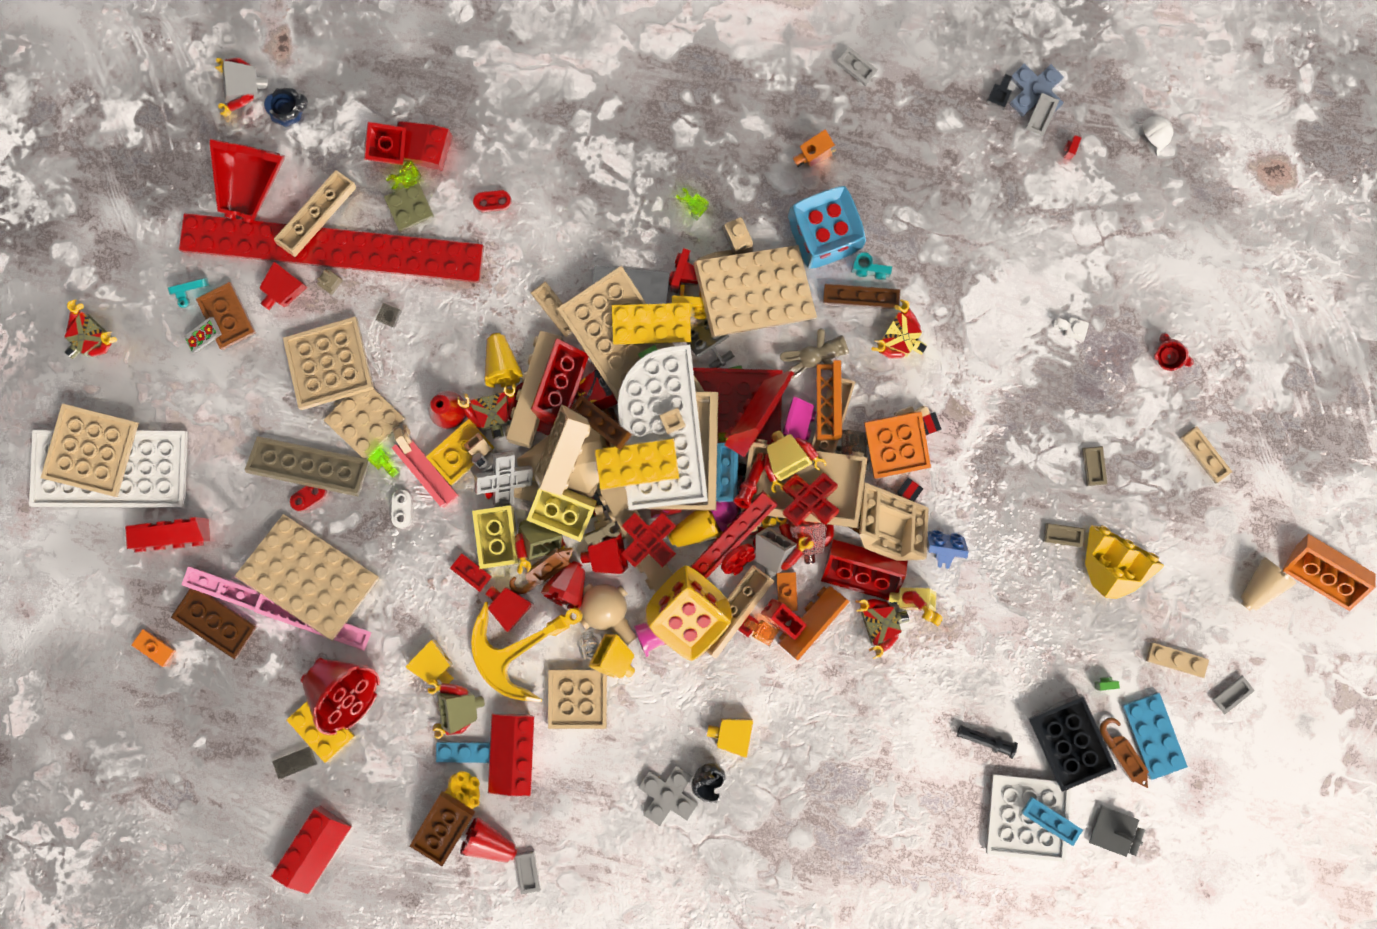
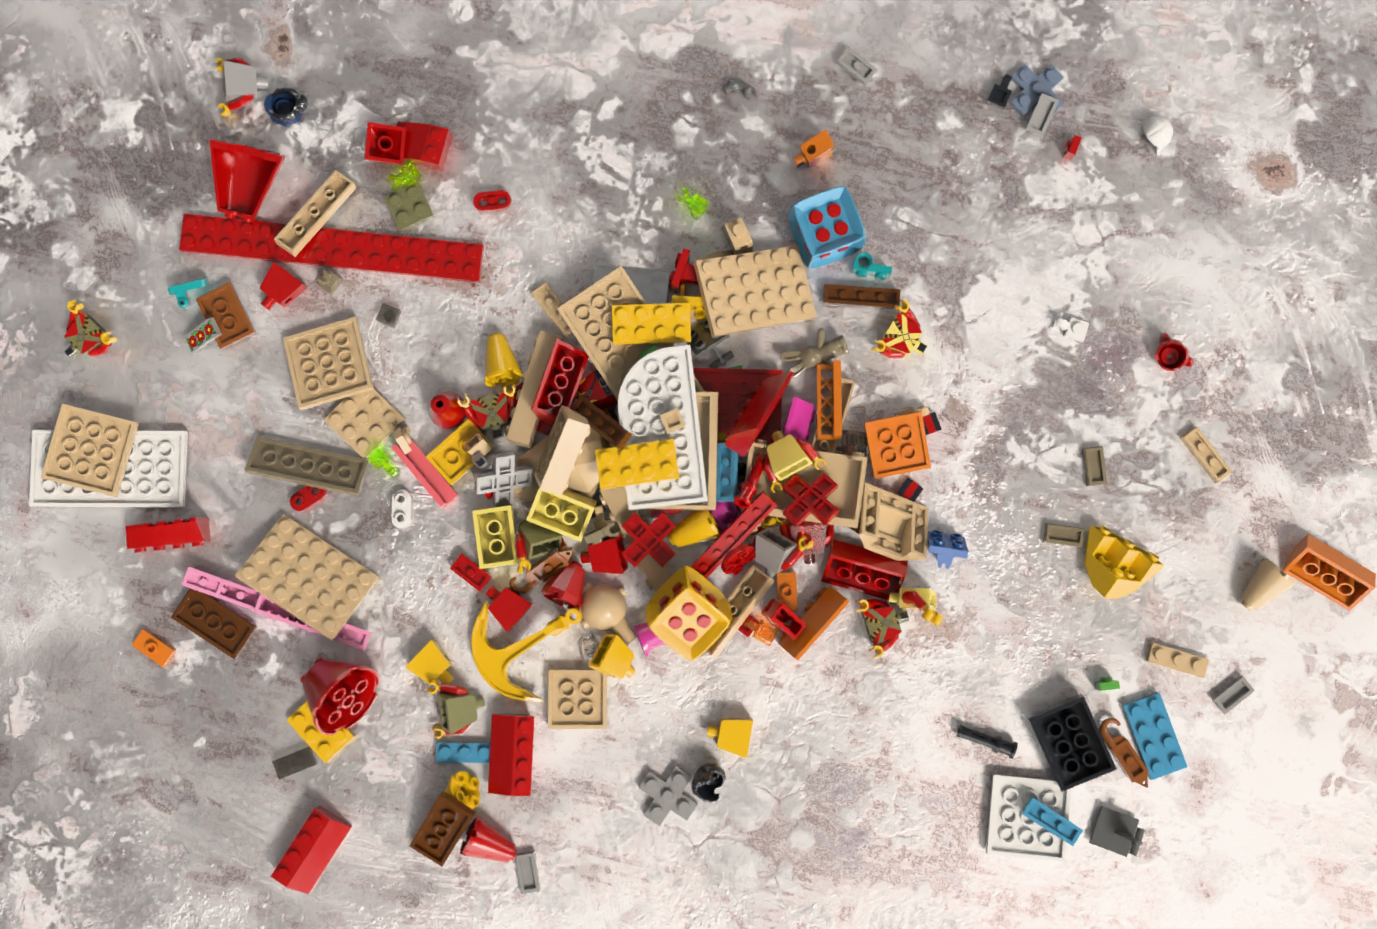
none -> dark grey piece [722,79,757,100]

